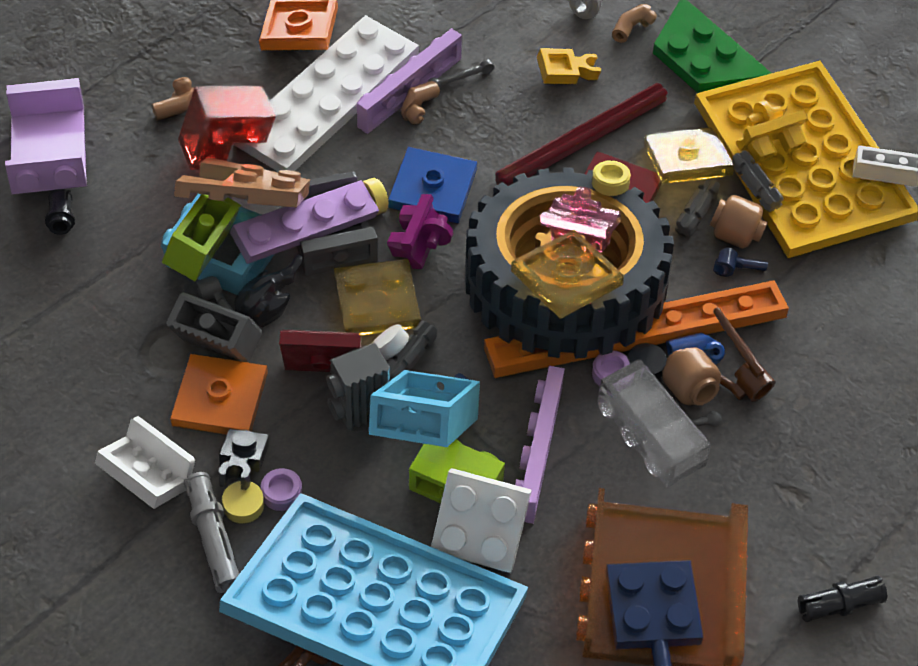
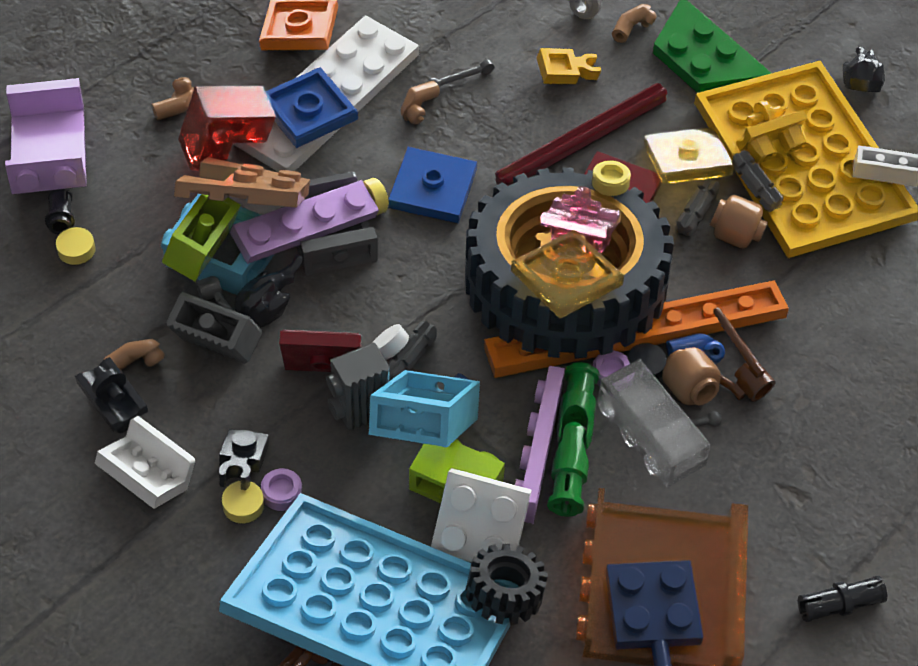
orange plate [170,354,268,435] -> none
light grey pin [184,472,239,593] -> none
clear yellow plate [334,259,421,335] -> none
lavender plate [357,28,462,134] -> none
magenta hips [387,194,454,269] -> none
dark blue hand [713,248,768,277] -> none
none -> light yellow tile [56,227,95,265]
none -> black hips [75,357,148,433]
none -> medium nougat arm [103,339,165,370]
none -> blue plate [259,67,358,148]
none -> black tyre [466,544,548,625]
none -> green piece [547,362,600,517]
none -> black piece [843,46,885,92]

